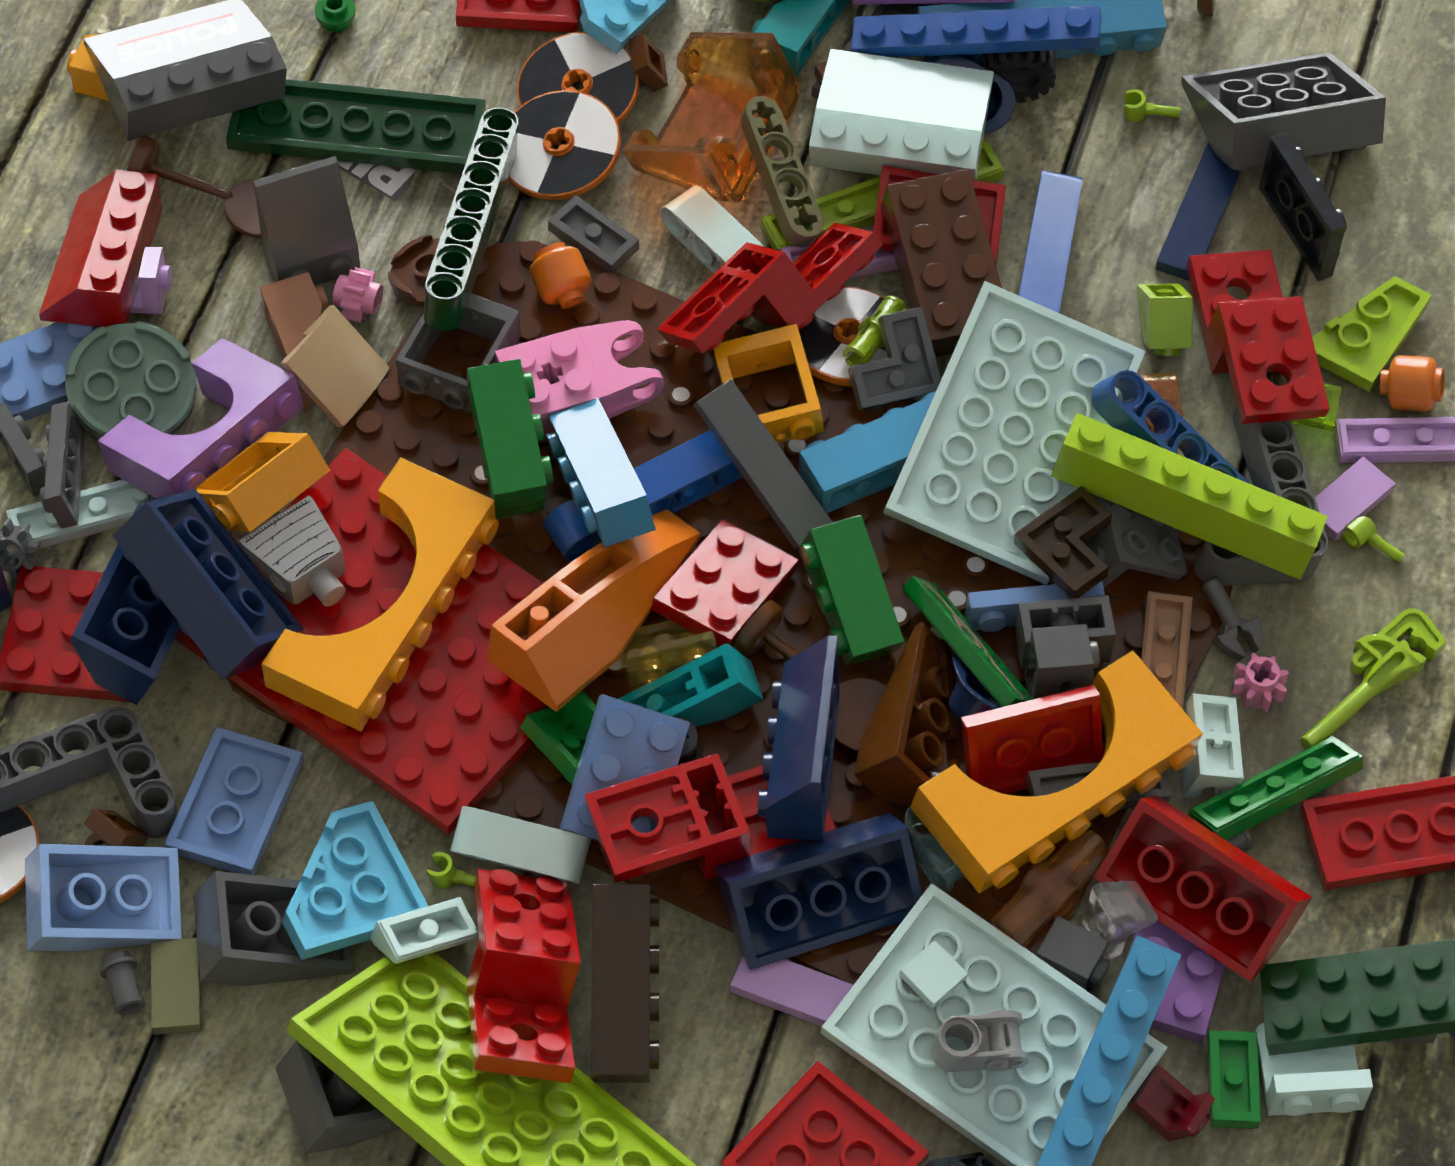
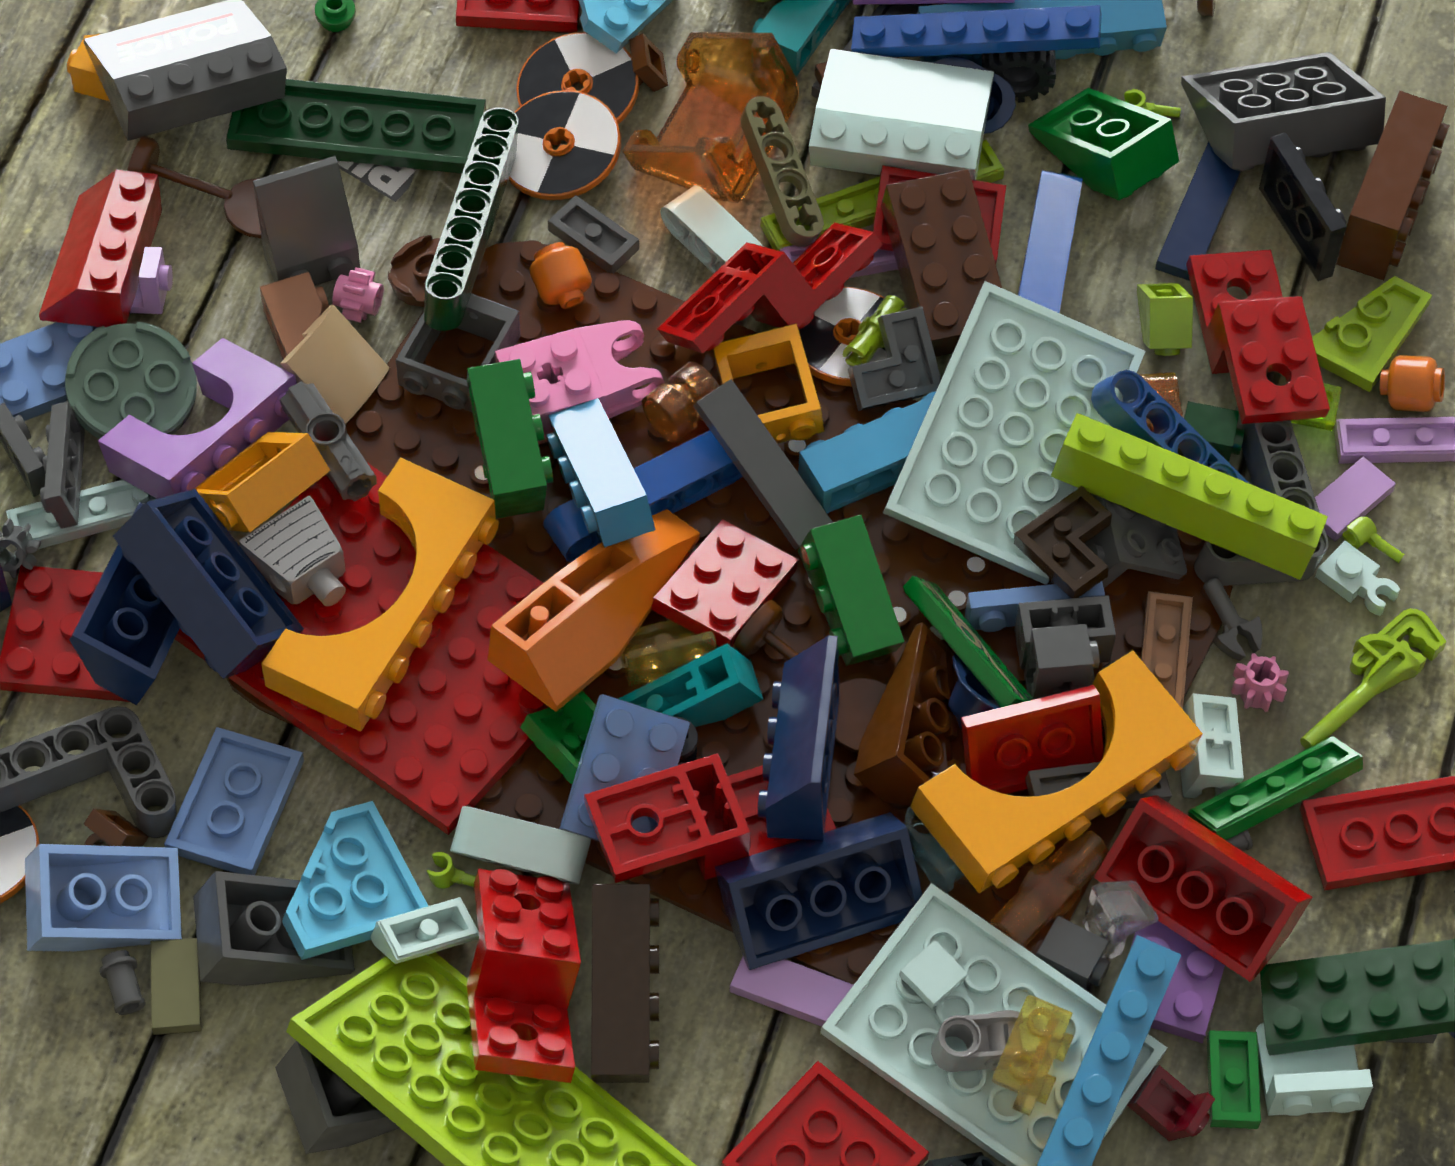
none -> dark grey piece [280,381,377,502]
none -> clear orange wheel [642,362,719,443]
none -> clear yellow bracket [992,995,1074,1116]
none -> green slope [1028,87,1180,201]
none -> dark green brick [1177,401,1244,462]
none -> light aqua plate [1315,541,1400,616]
none -> reddish brown brick [1336,91,1450,281]

